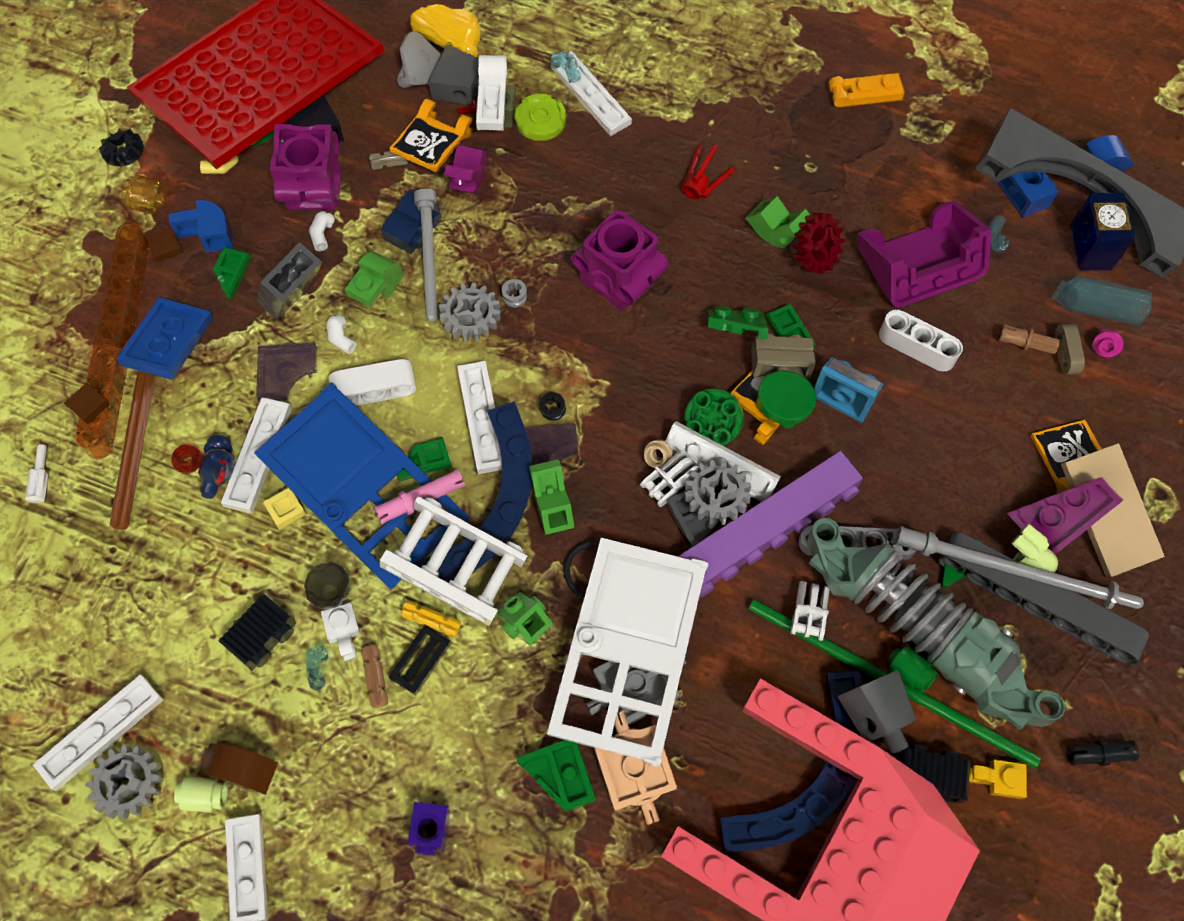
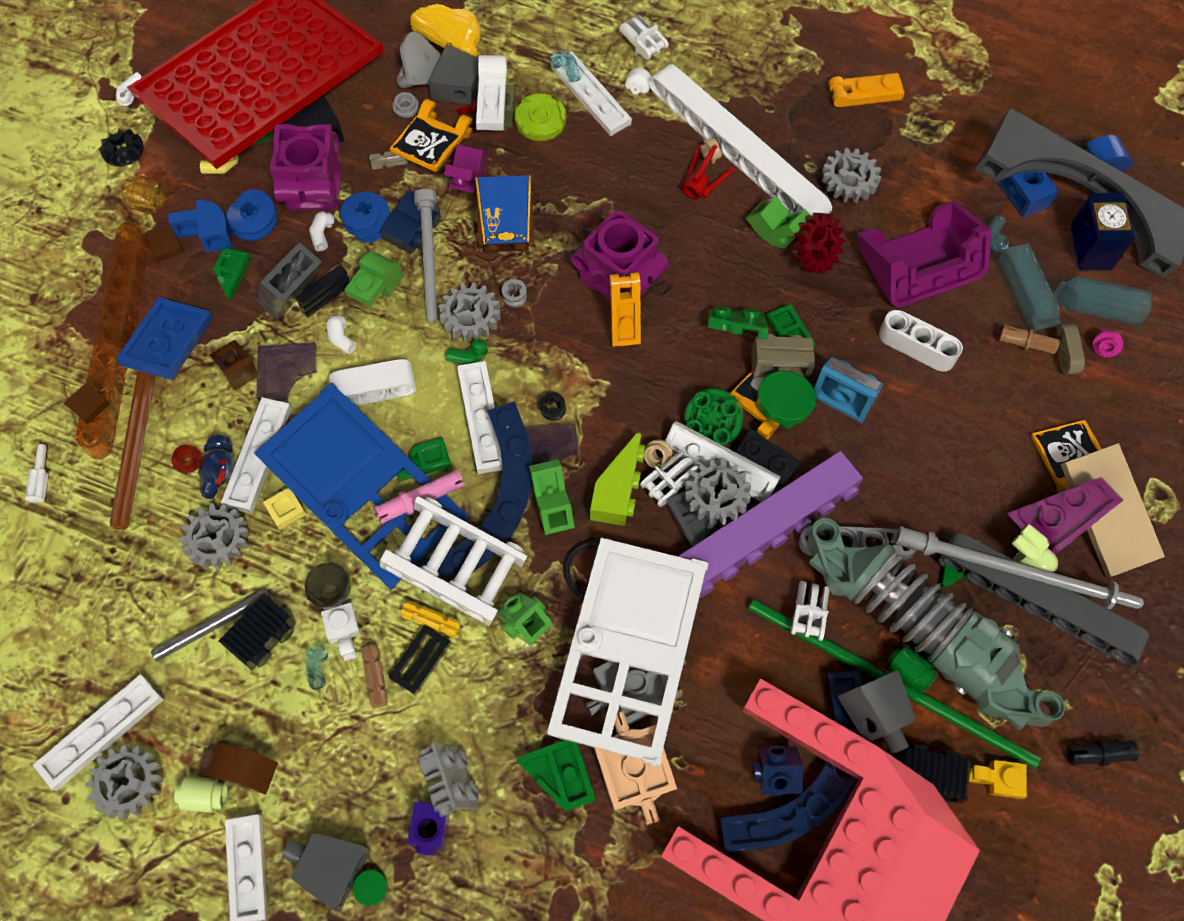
none -> white arm [116,72,142,106]
none -> flat silver bar [151,588,272,662]
none -> light grey gear [179,503,250,570]
none -> reddish brown slope [210,340,258,390]
none -> blue piece [227,189,278,241]
none -> dark grey torso [282,833,371,912]
none -> black tile [296,265,350,318]
none -> blue piece [340,192,390,243]
none -> green tile [353,870,388,907]
none -> light grey plate [393,92,419,118]
none -> light grey hinge [418,742,480,817]
none -> green arm [446,338,488,365]
none -> blue slope [475,175,534,253]
none -> lime slope [590,433,646,526]
none -> light orange plate [609,272,641,347]
none -> white arm [619,14,668,60]
none -> white piece [625,68,651,94]
none -> white beam [649,64,832,215]
none -> tan plate [700,137,722,163]
none -> black hinge [735,429,801,486]
none -> dark blue brick [752,745,803,796]
none -> light grey gear [822,148,881,203]
none -> clear light blue piece [998,243,1062,331]

